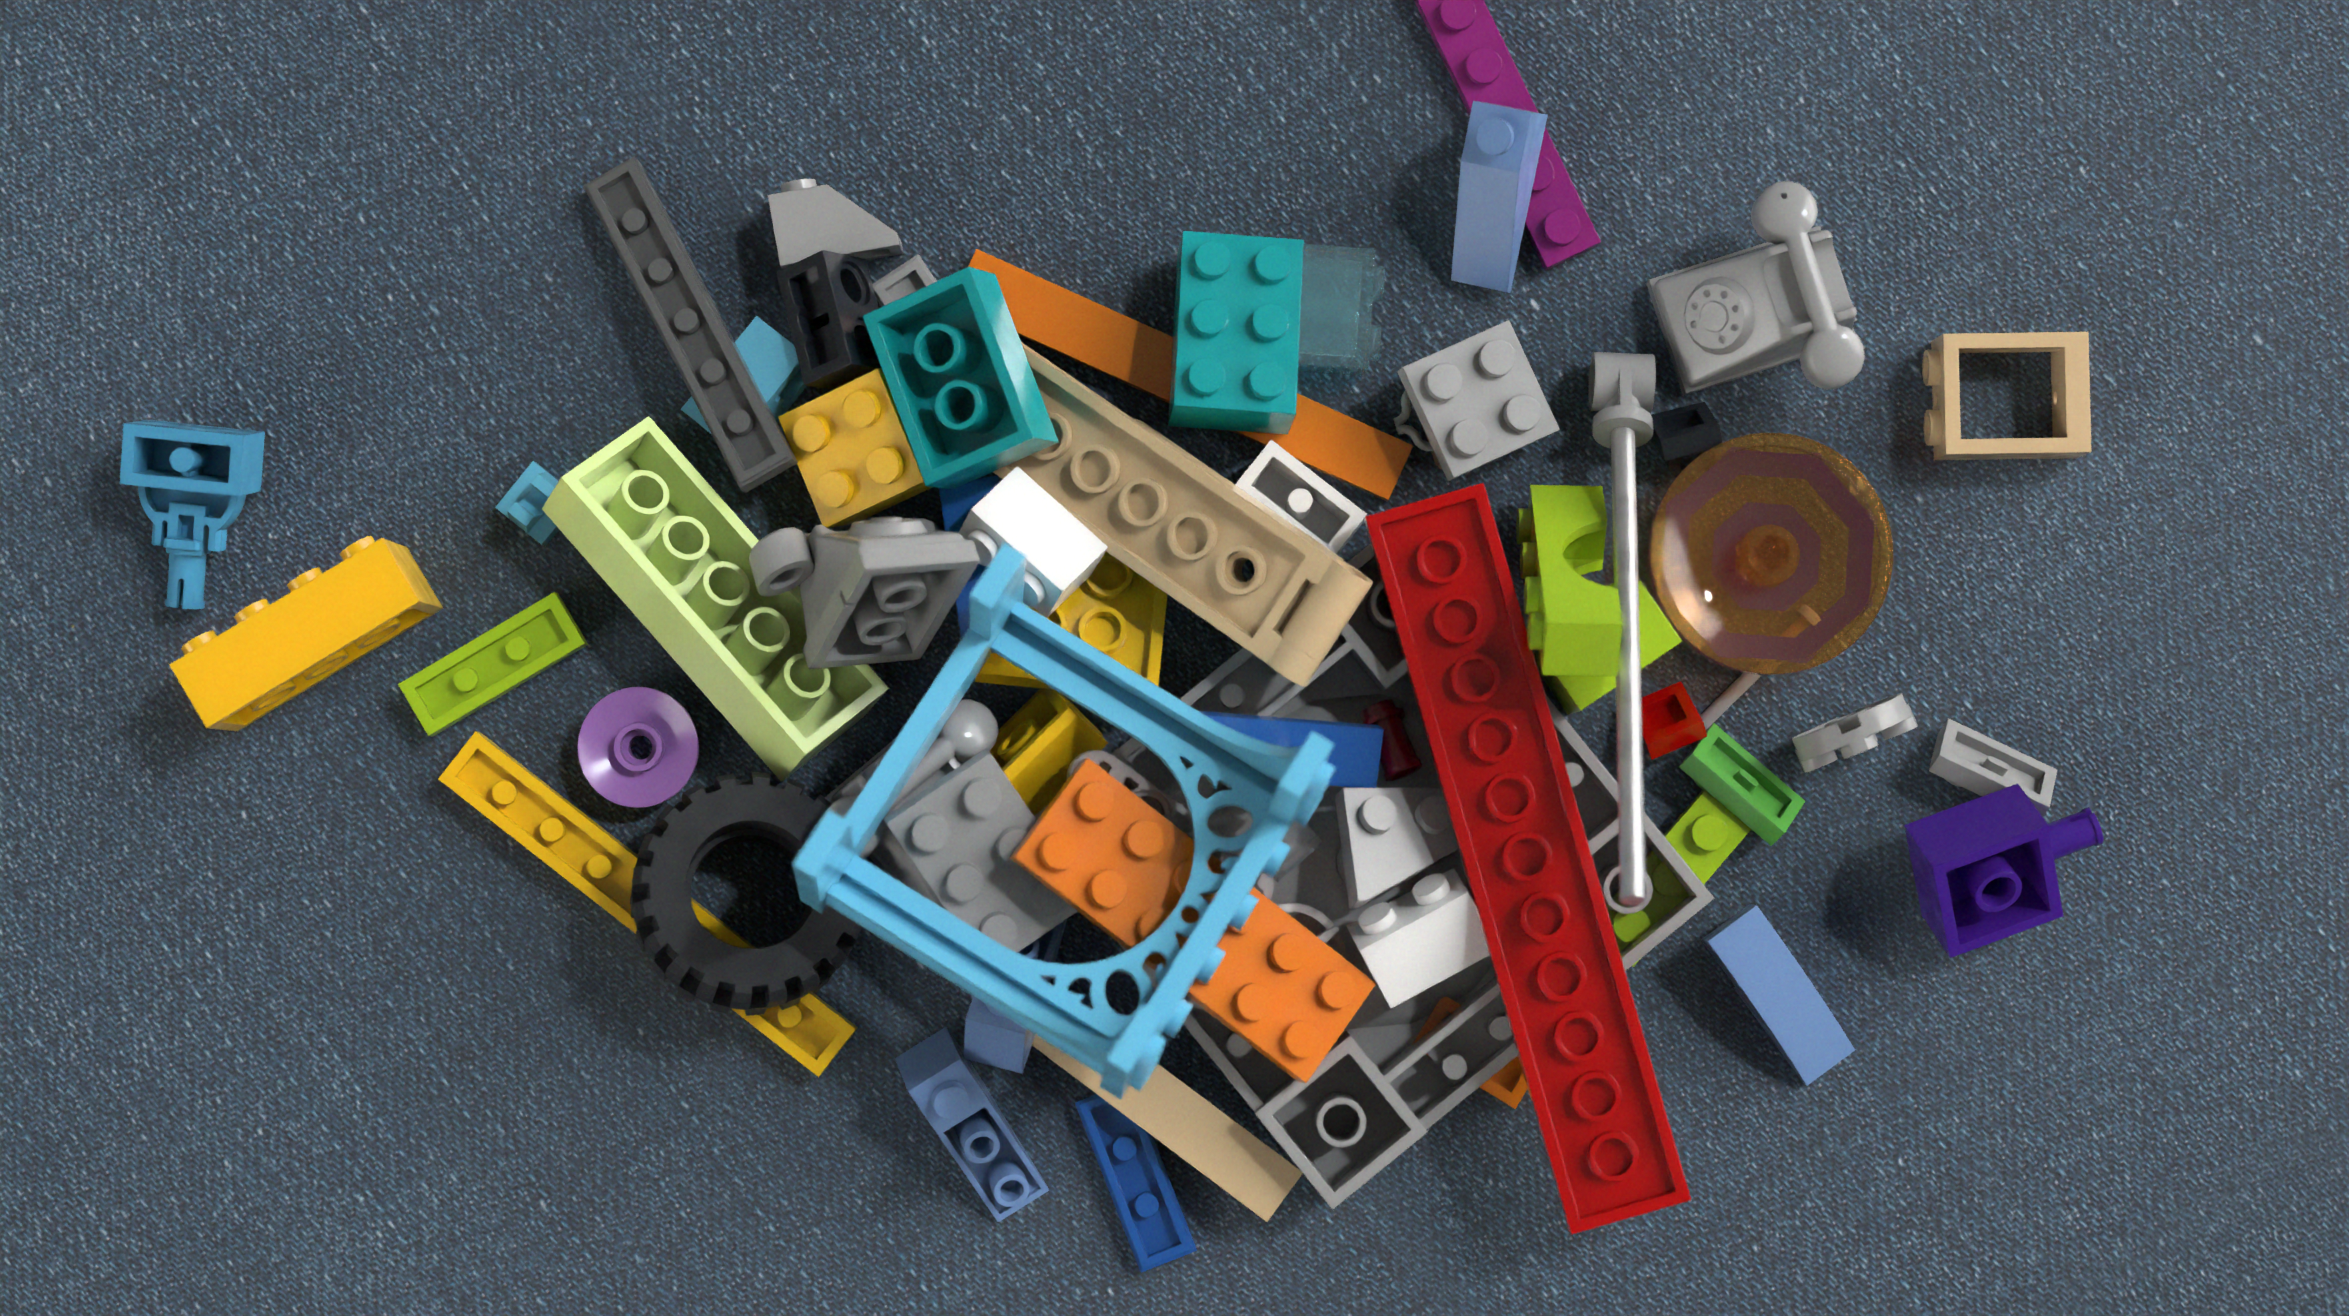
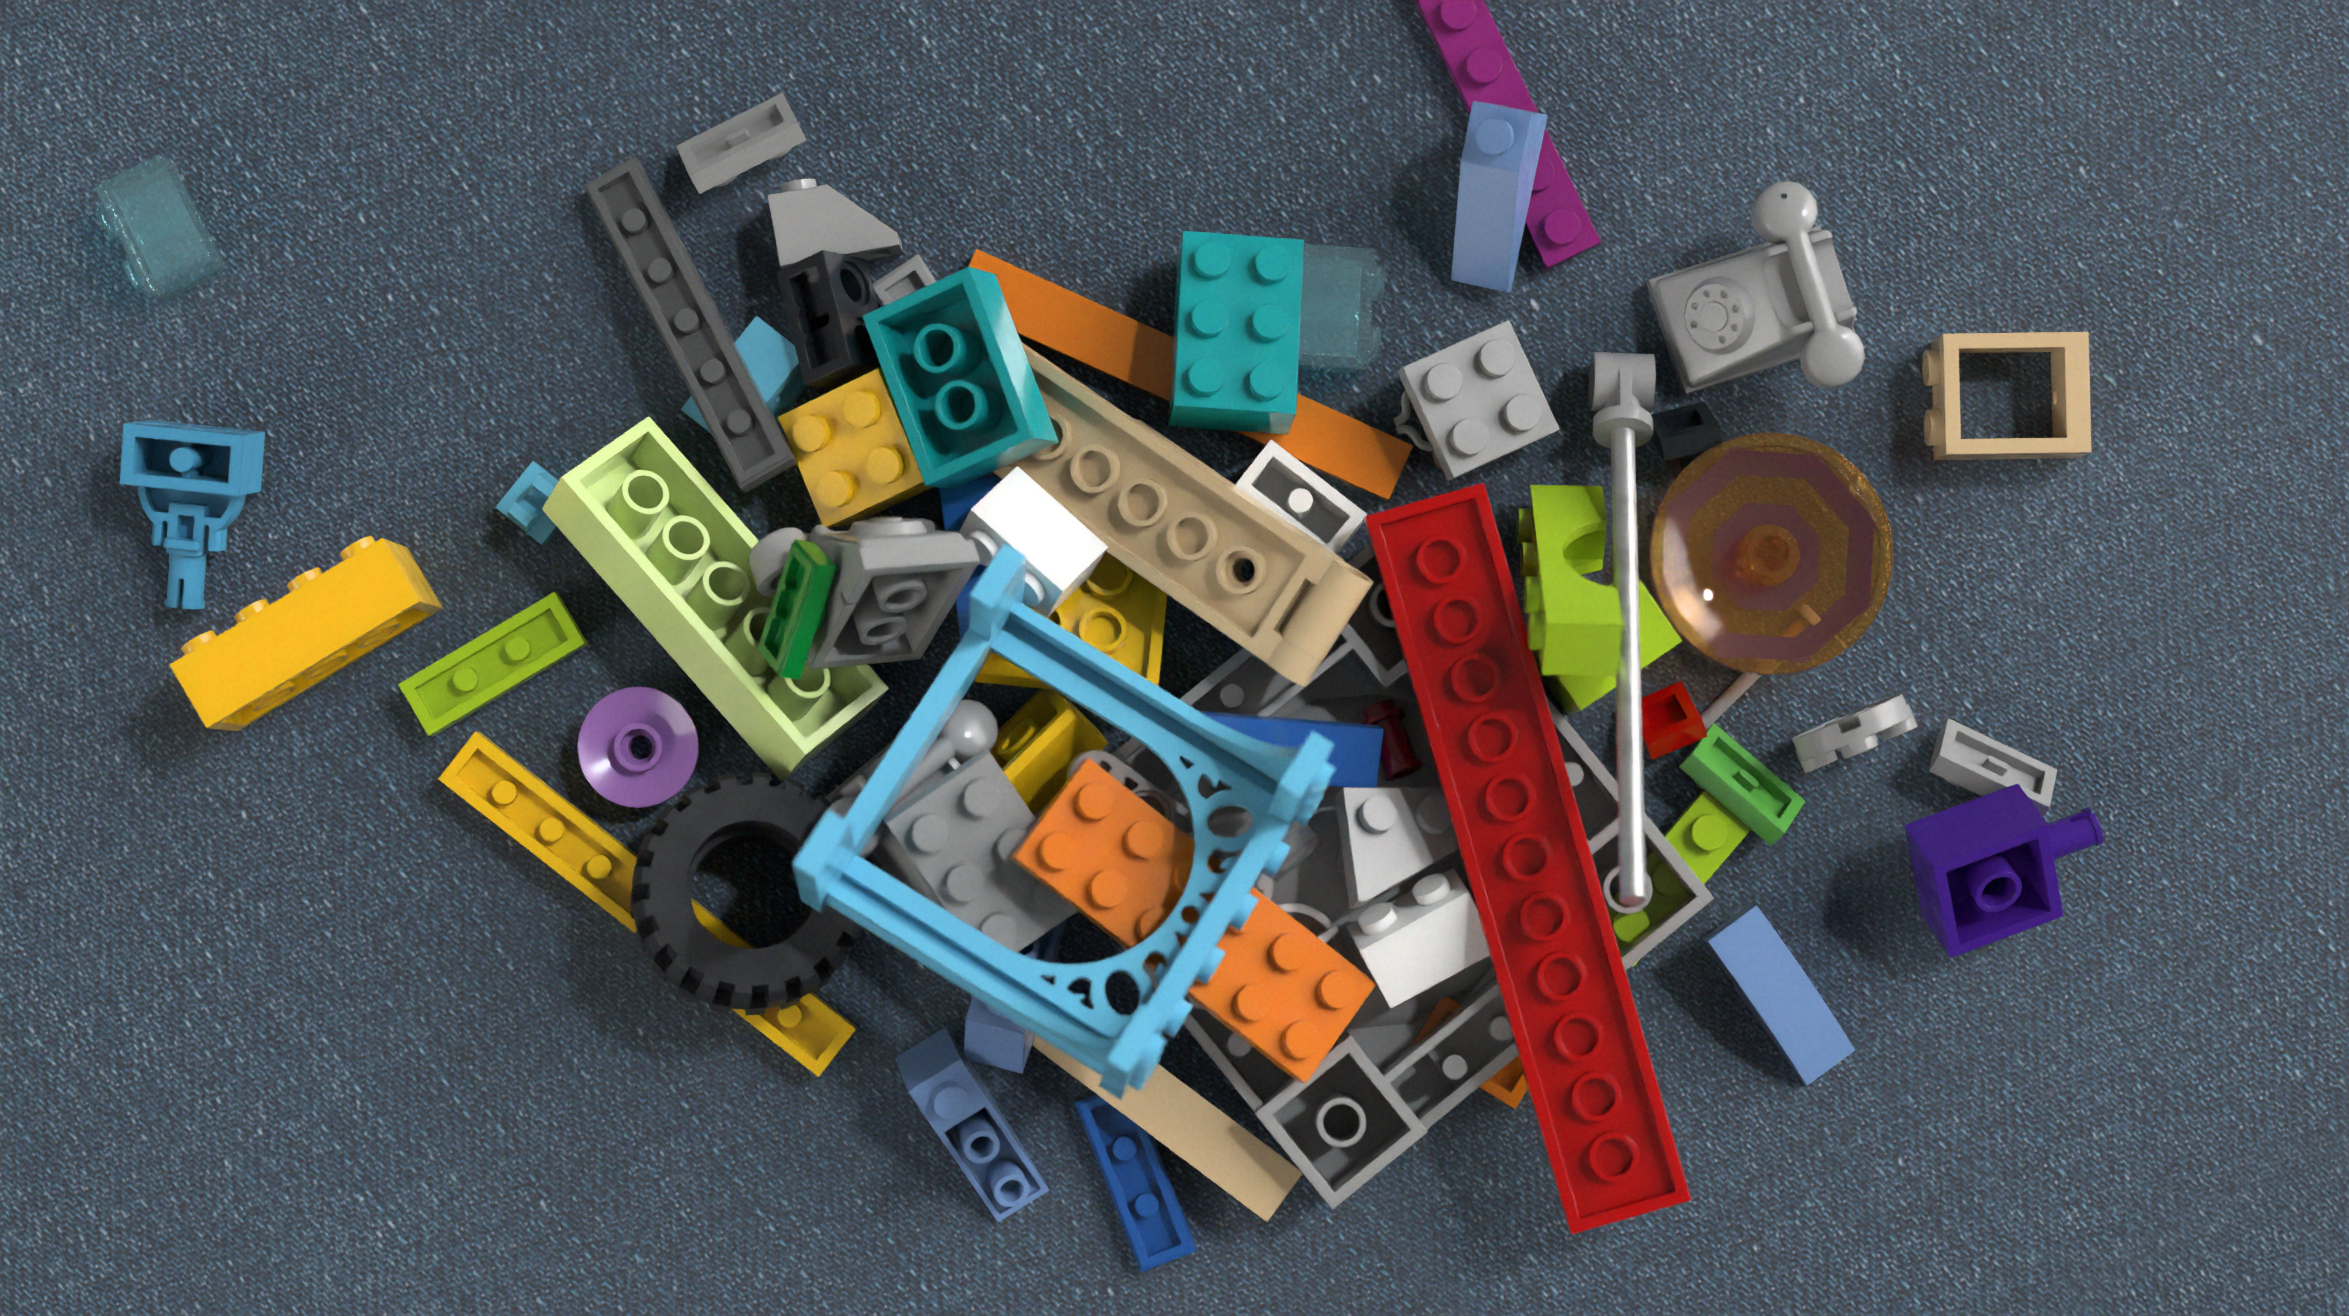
none -> clear light blue brick [94,154,227,302]
none -> light grey plate [676,92,806,194]
none -> green plate [757,539,837,680]

